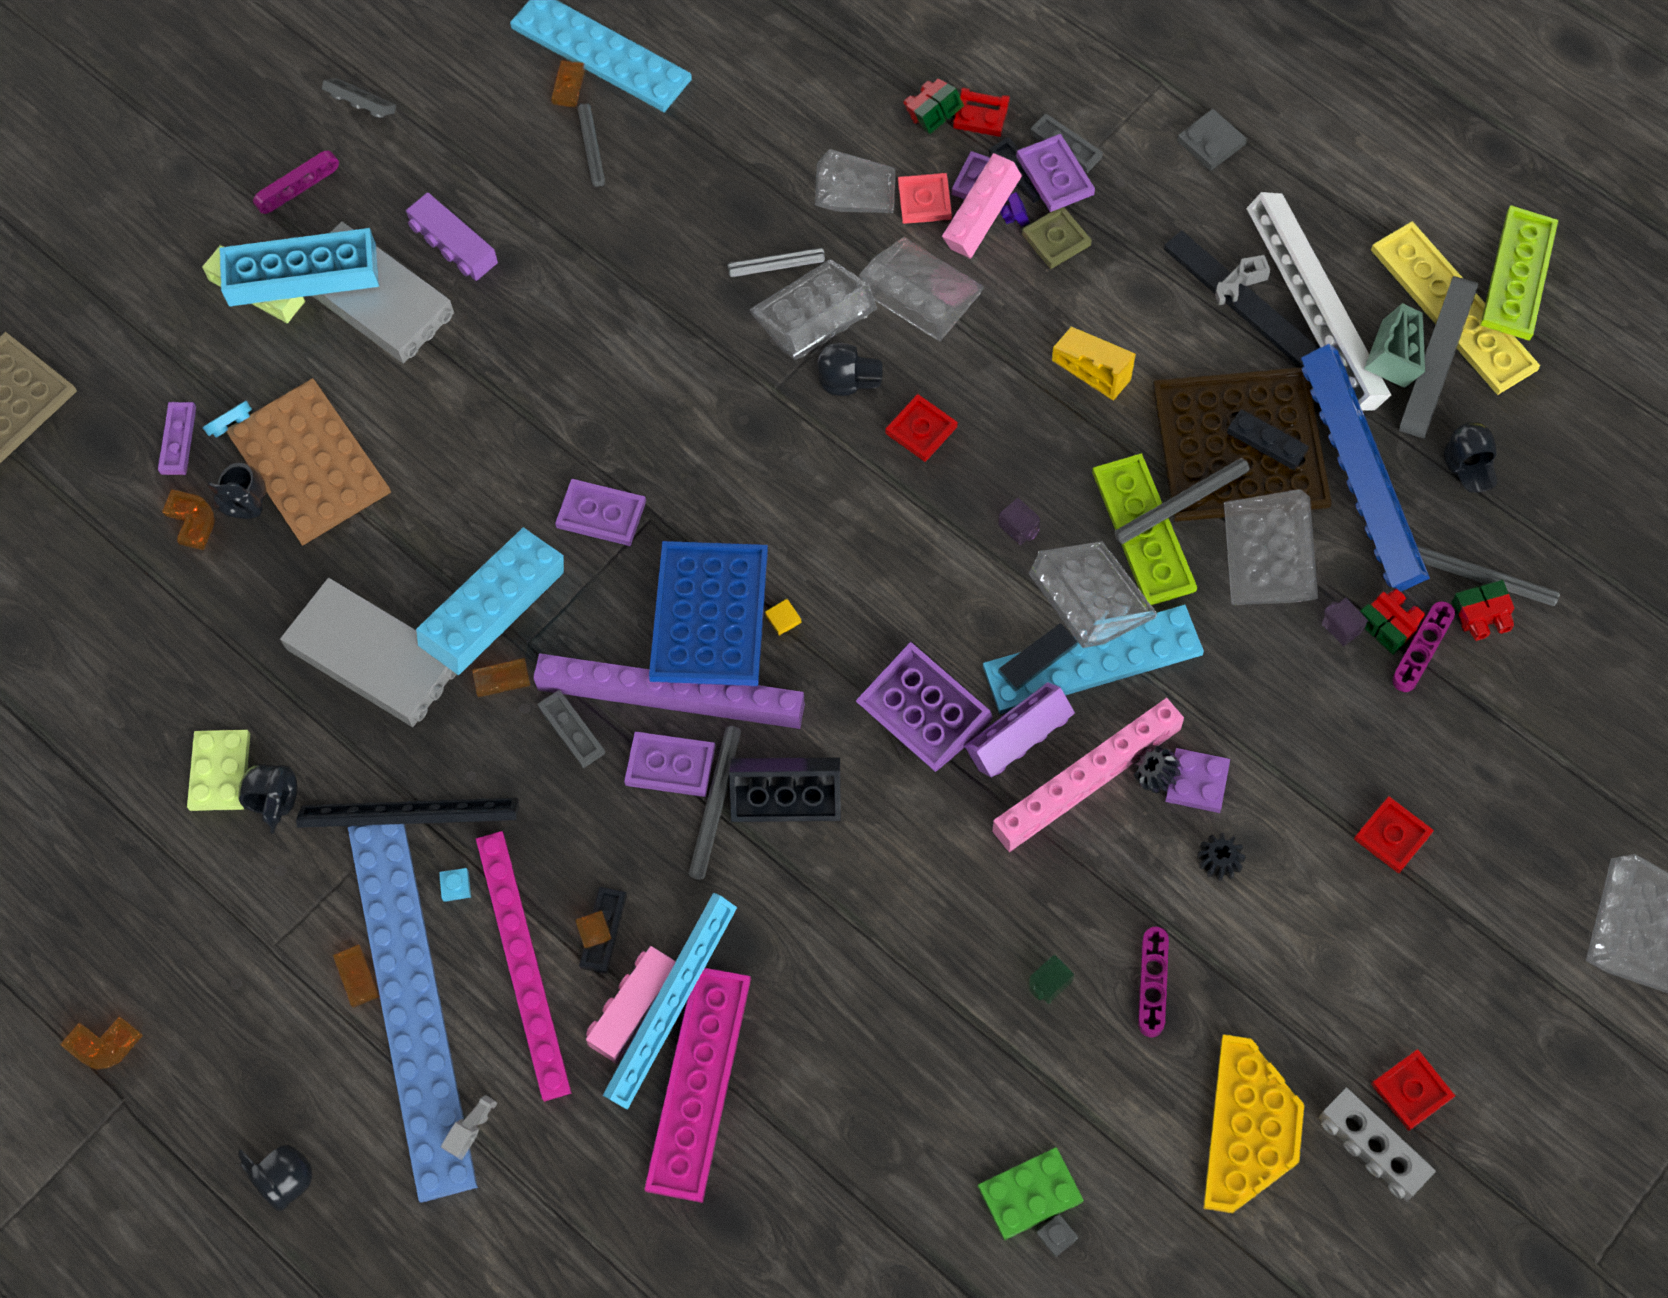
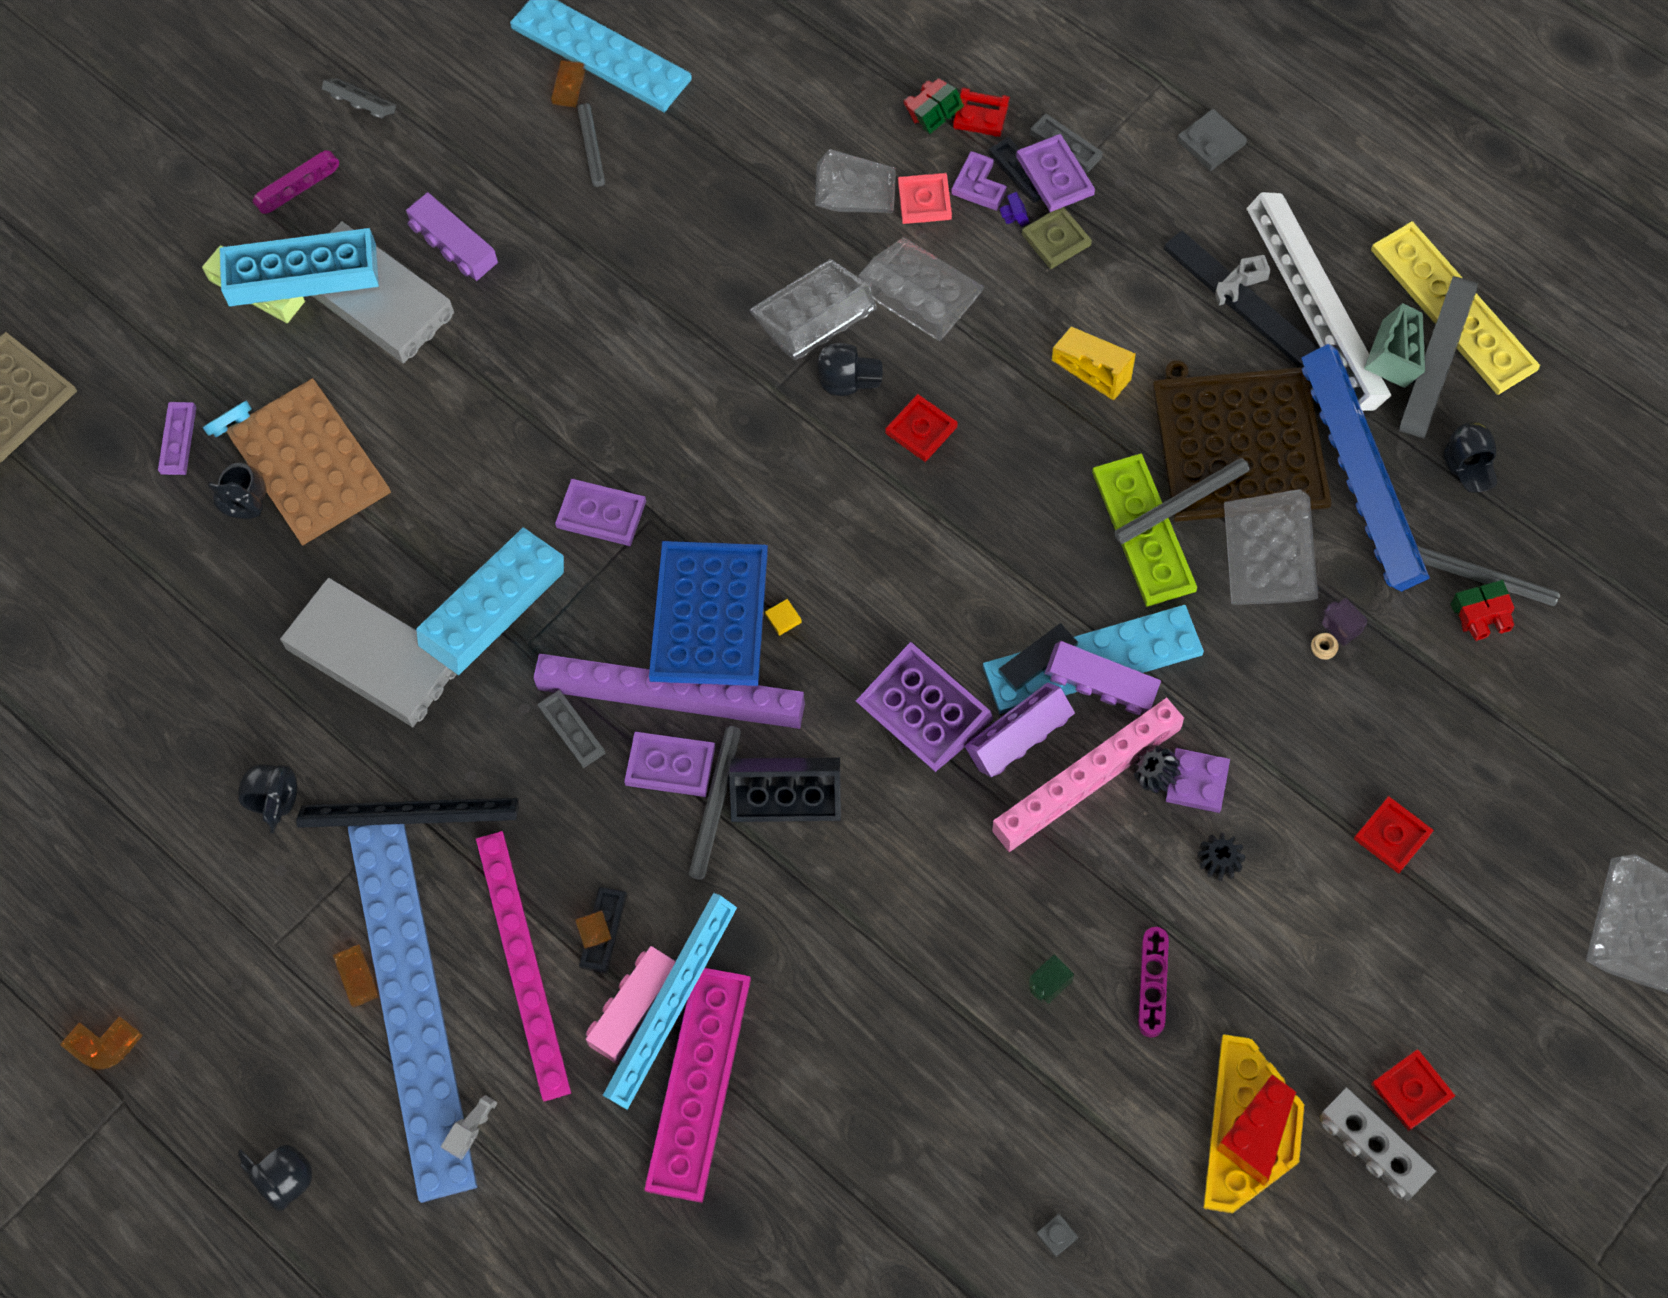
clear orange plate [162,489,215,550] -> none
yellowish green plate [187,730,250,811] -> none
medium azure plate [439,868,471,902] -> none
clear orange plate [472,658,531,697] -> none
axle [727,247,825,277] -> none
bright pink brick [942,153,1021,258] -> none
bright green plate [978,1147,1083,1240] -> none
clear purple brick [998,498,1040,546] -> none
clear slope [1029,541,1157,648] -> none
black plate [1227,409,1309,471] -> none
hips [1356,589,1425,655] -> none
magenta beam [1392,602,1455,692] -> none
lime plate [1480,205,1558,341] -> none
none -> medium lavender brick [1044,641,1161,715]
none -> dark brown bush [1164,360,1188,379]
none -> red wedge [1216,1074,1296,1186]
none -> tan plate [1311,633,1338,659]

